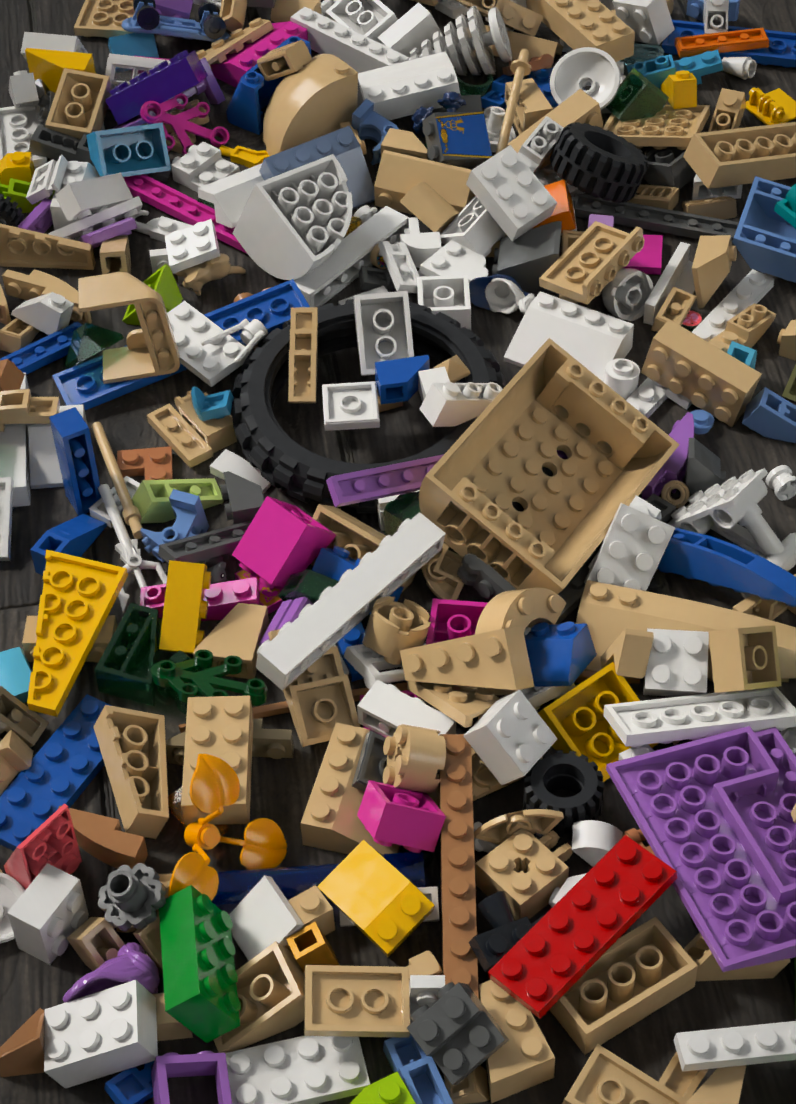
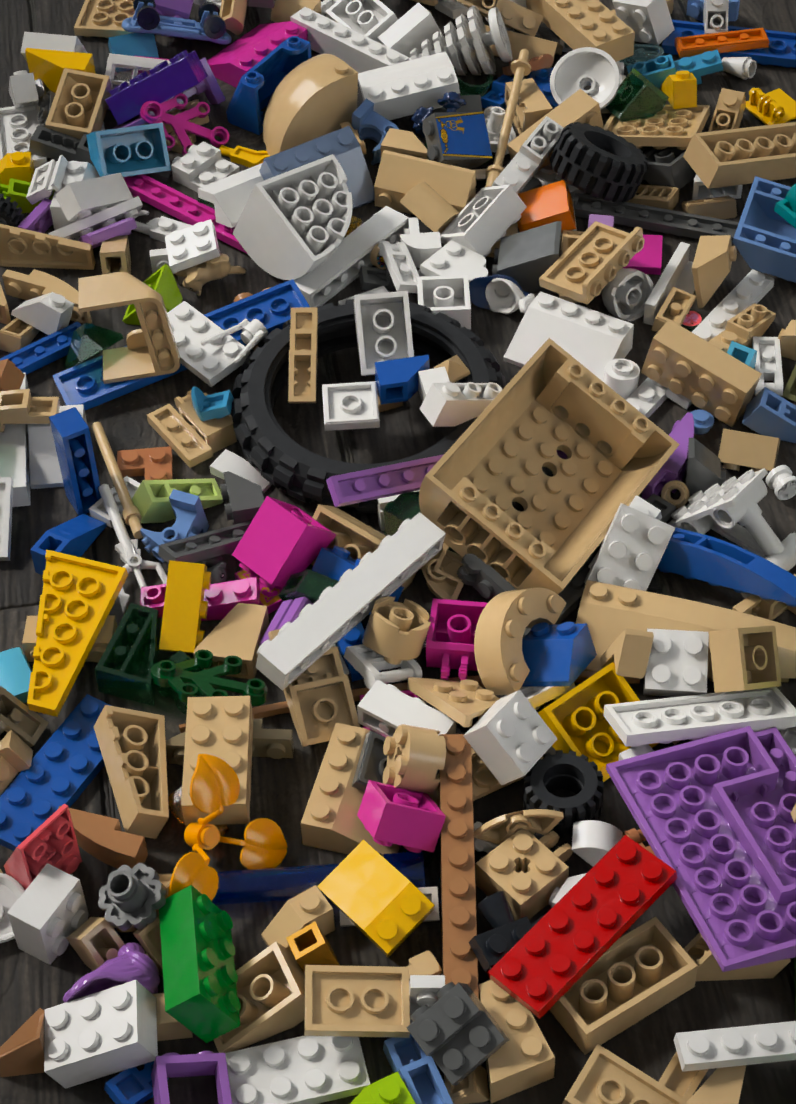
tan wing [196,18,274,68] -> none
white tile [229,875,304,961] -> none
tan brick [257,40,312,81] -> none
white plate [353,205,378,228] -> none
tan wedge [400,626,535,690] -> none
white brick [466,145,557,241] -> none
none -> tan slope [718,428,781,476]
none -> white plate [752,336,783,396]

